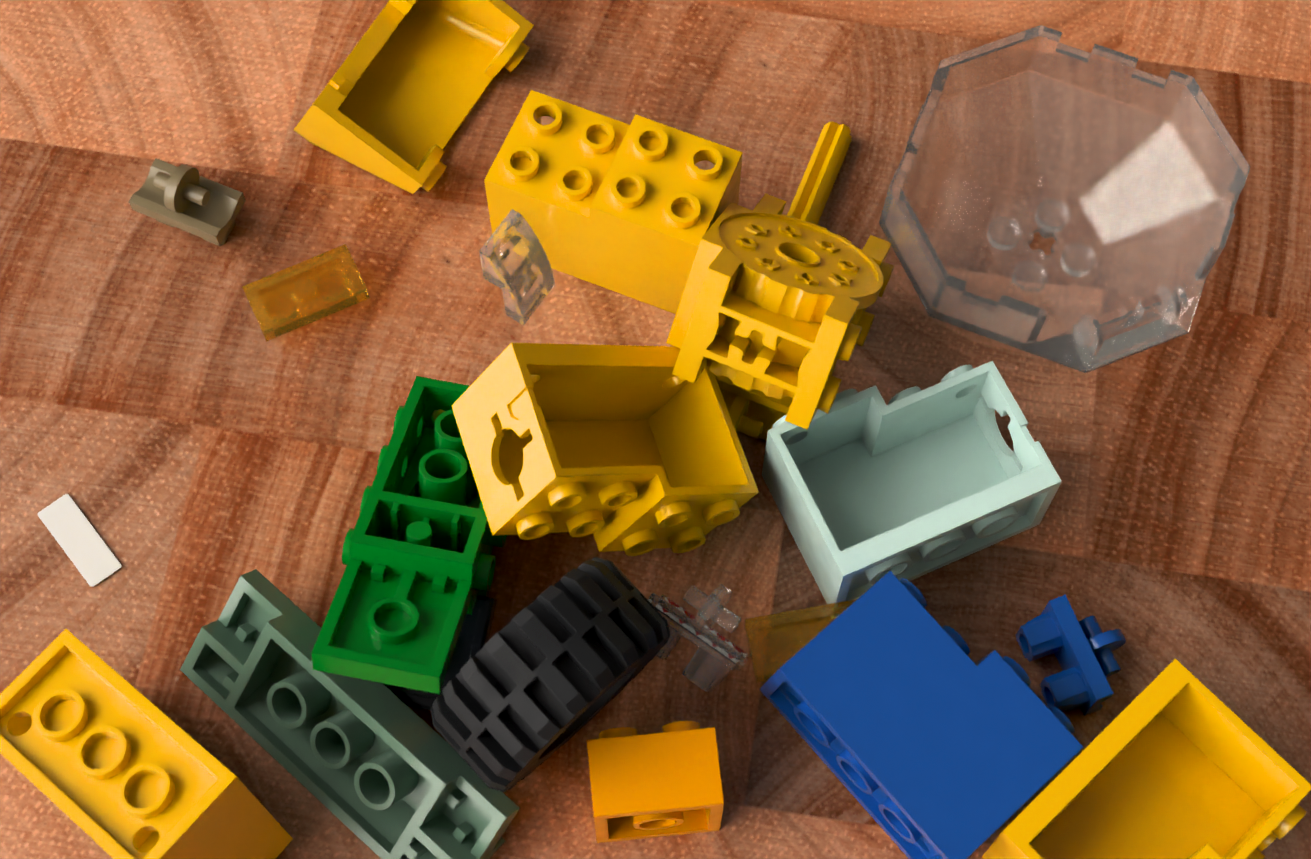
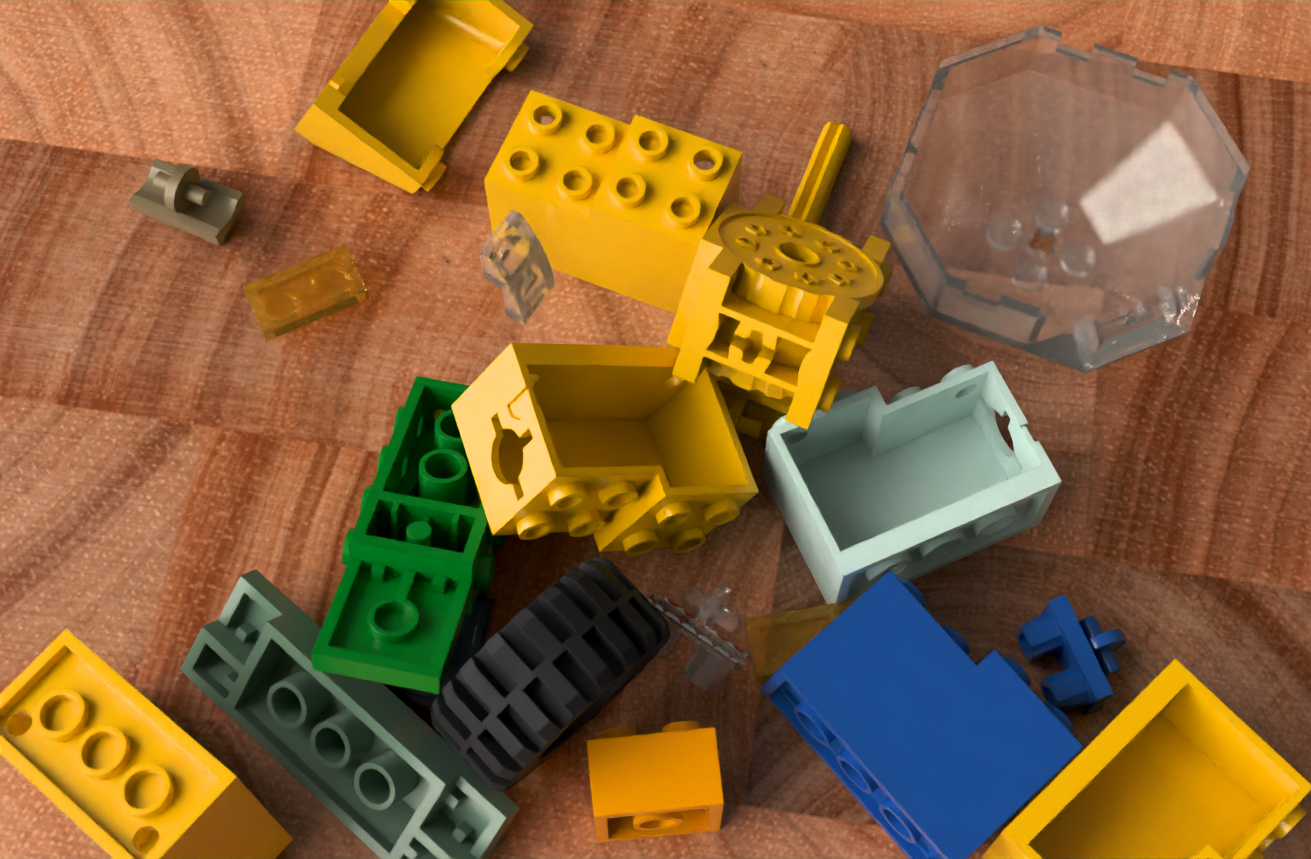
white sticker [38,494,122,587] -> none

